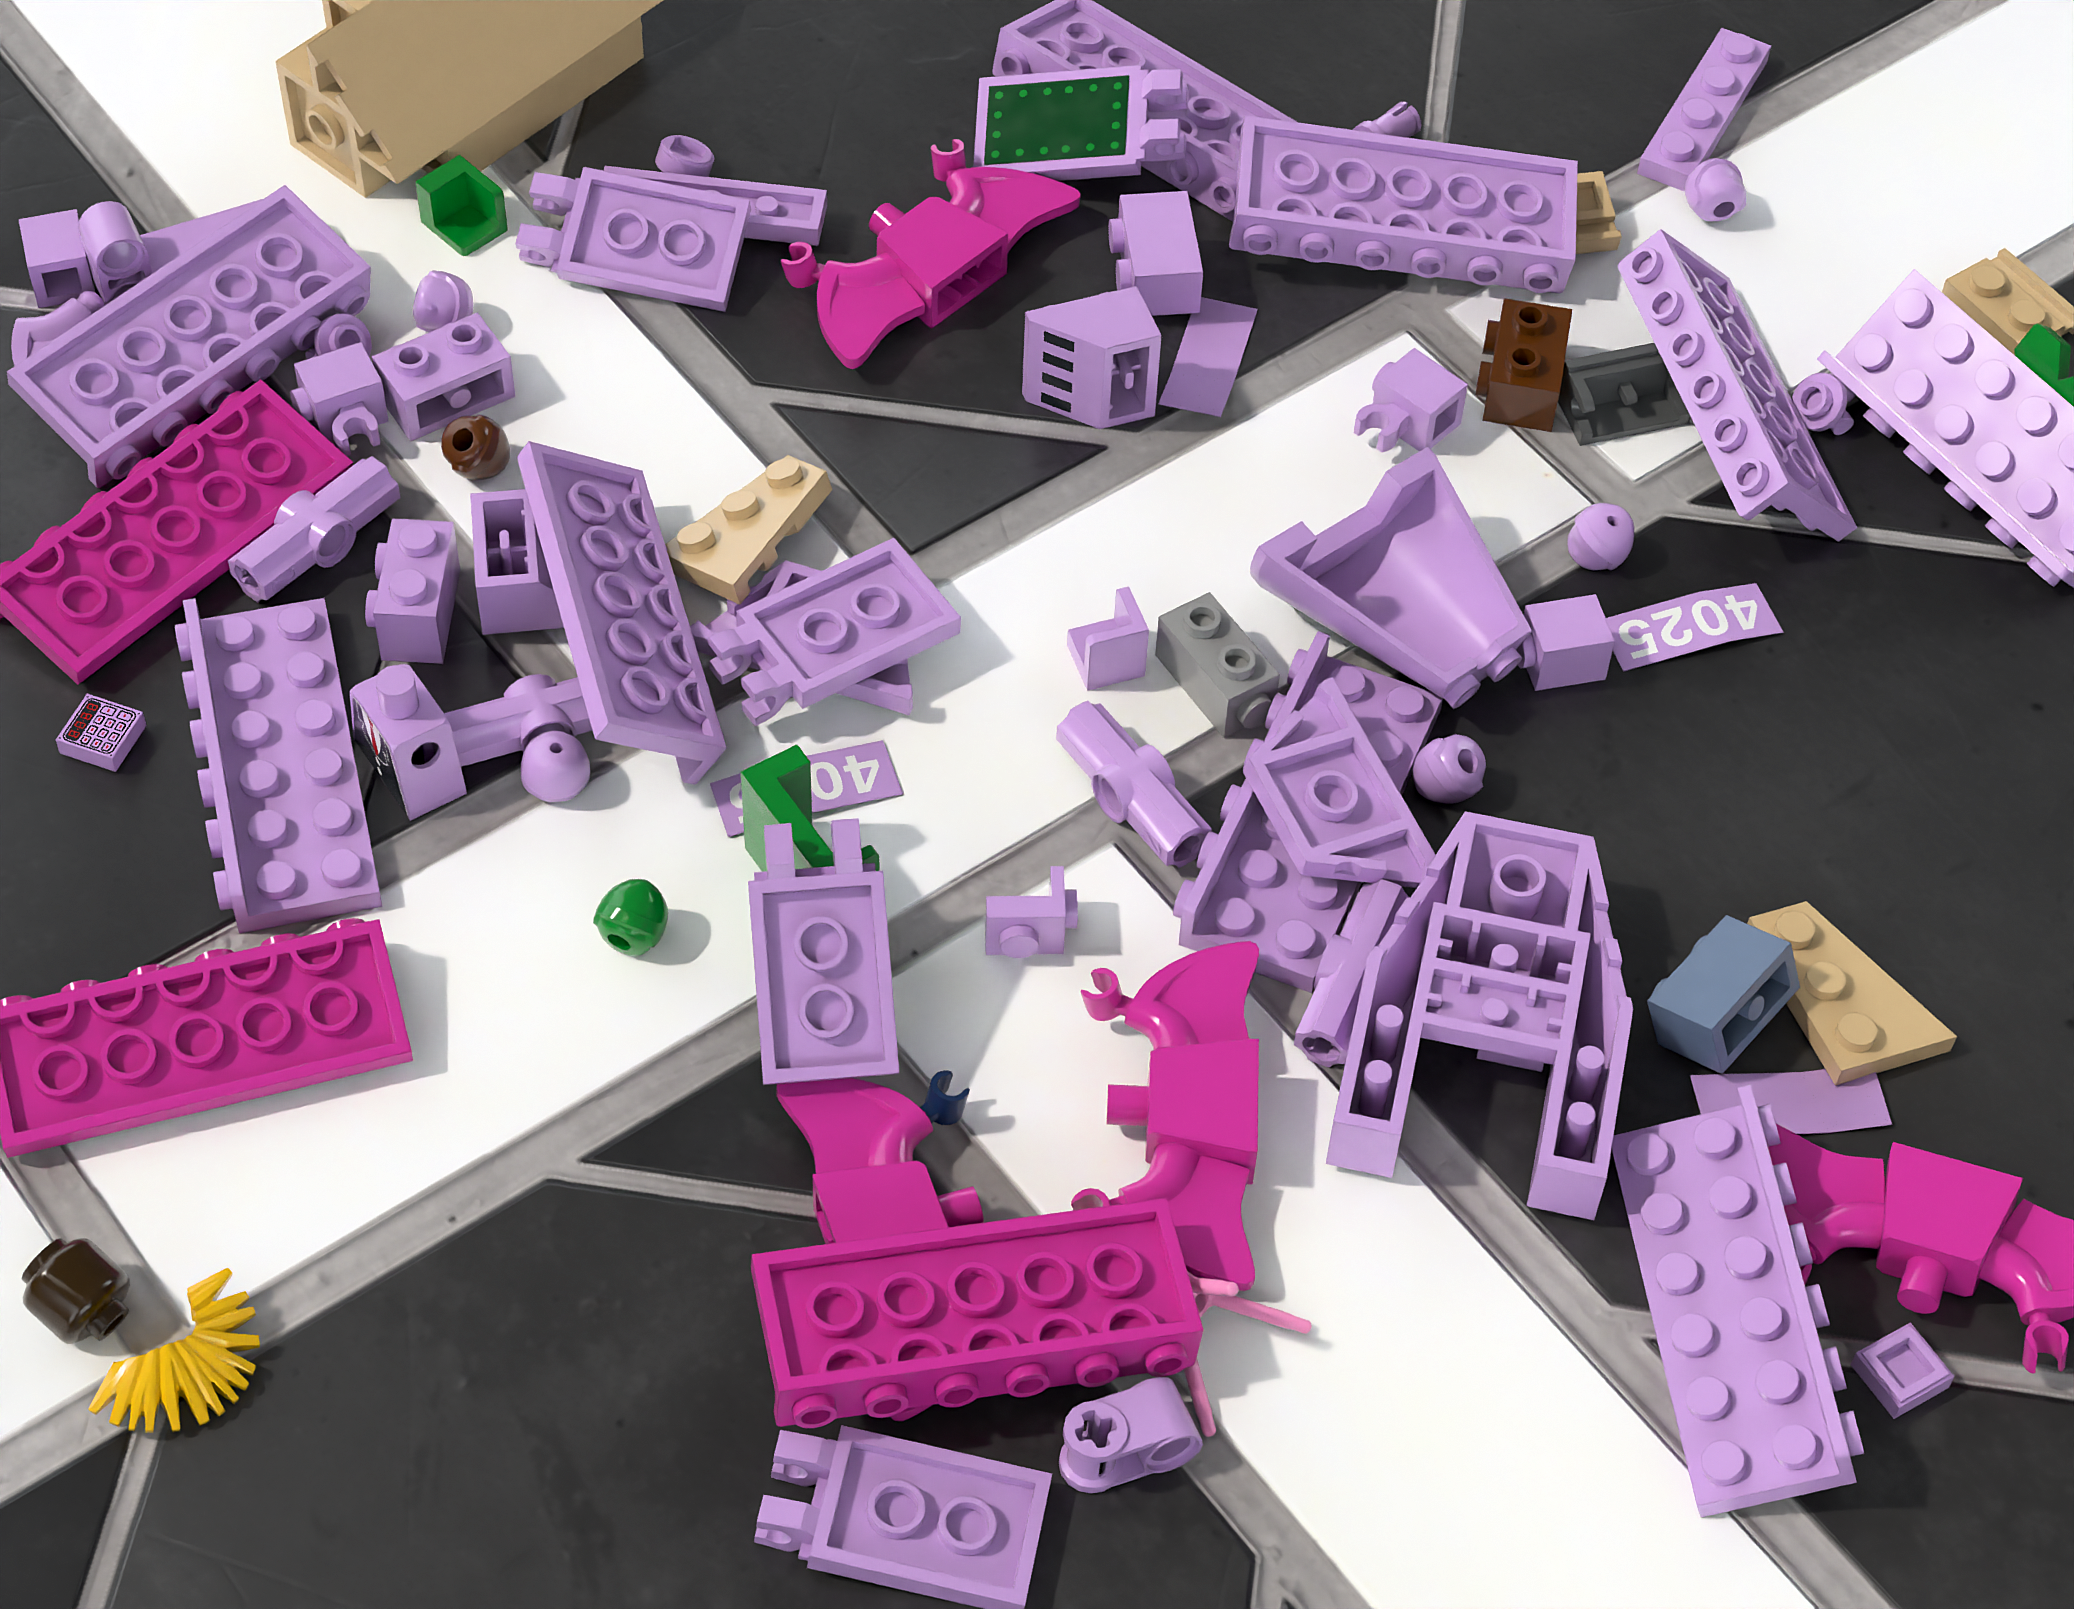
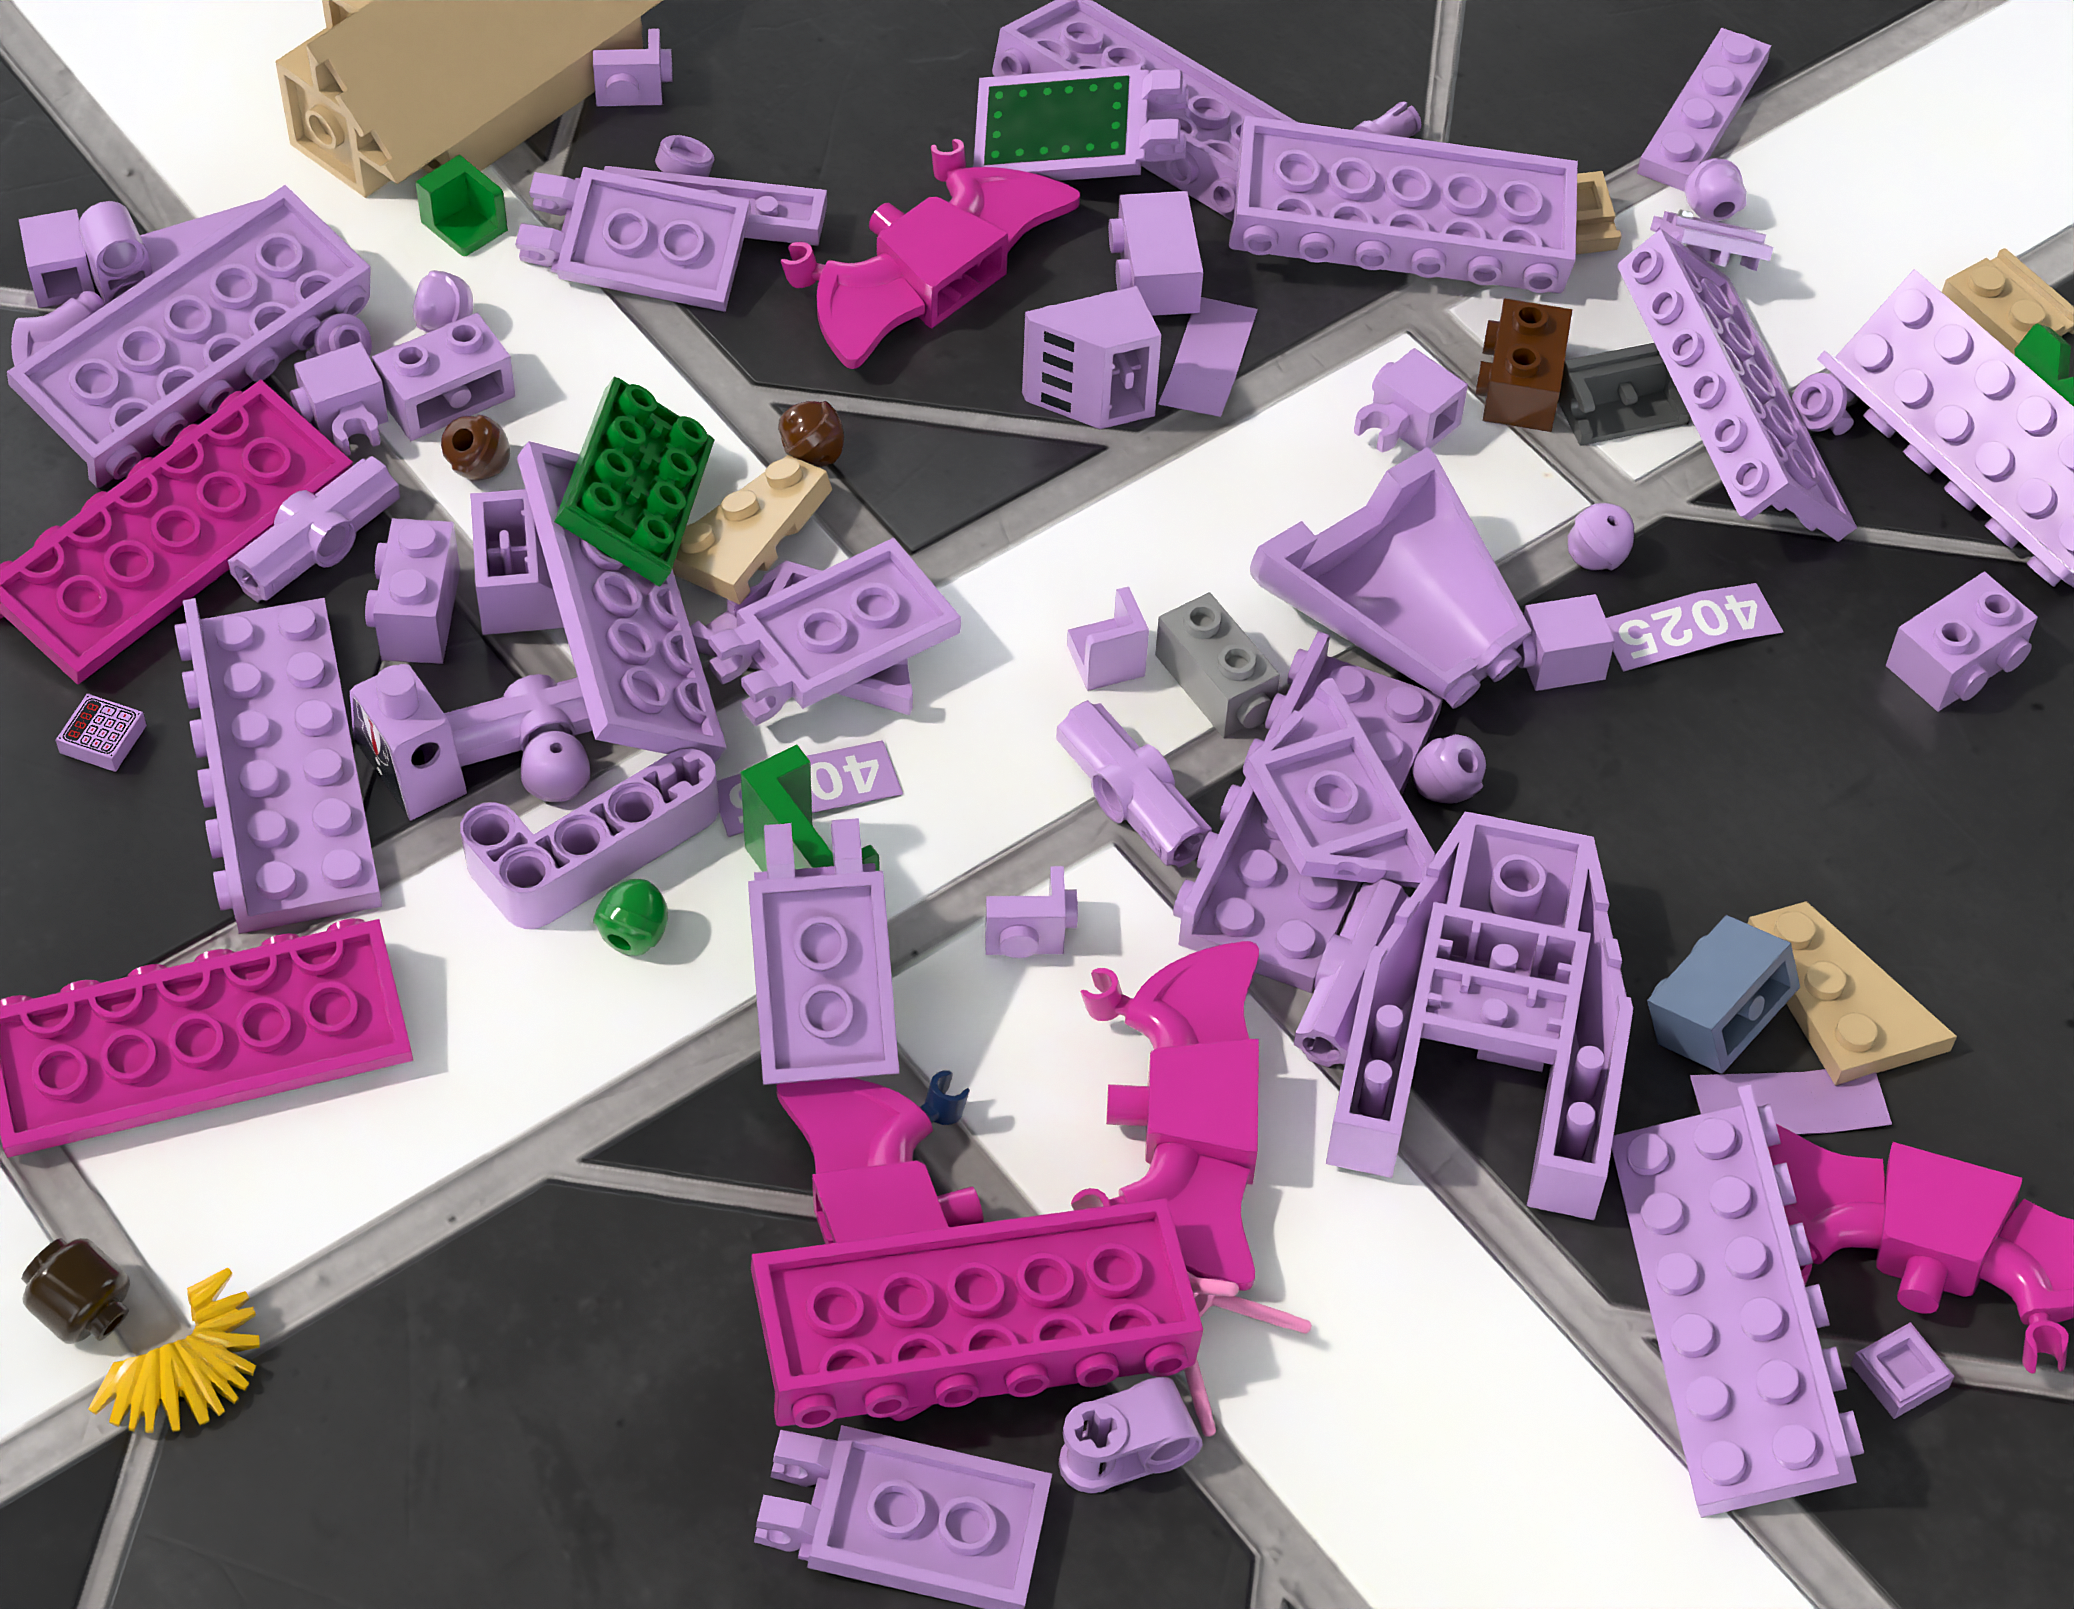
none -> lavender beam [460,748,719,929]
none -> green tile [554,376,715,587]
none -> lavender bracket [593,29,673,106]
none -> reddish brown piece [778,401,844,467]
none -> lavender piece [1650,209,1774,271]
none -> lavender brick [1886,571,2038,712]

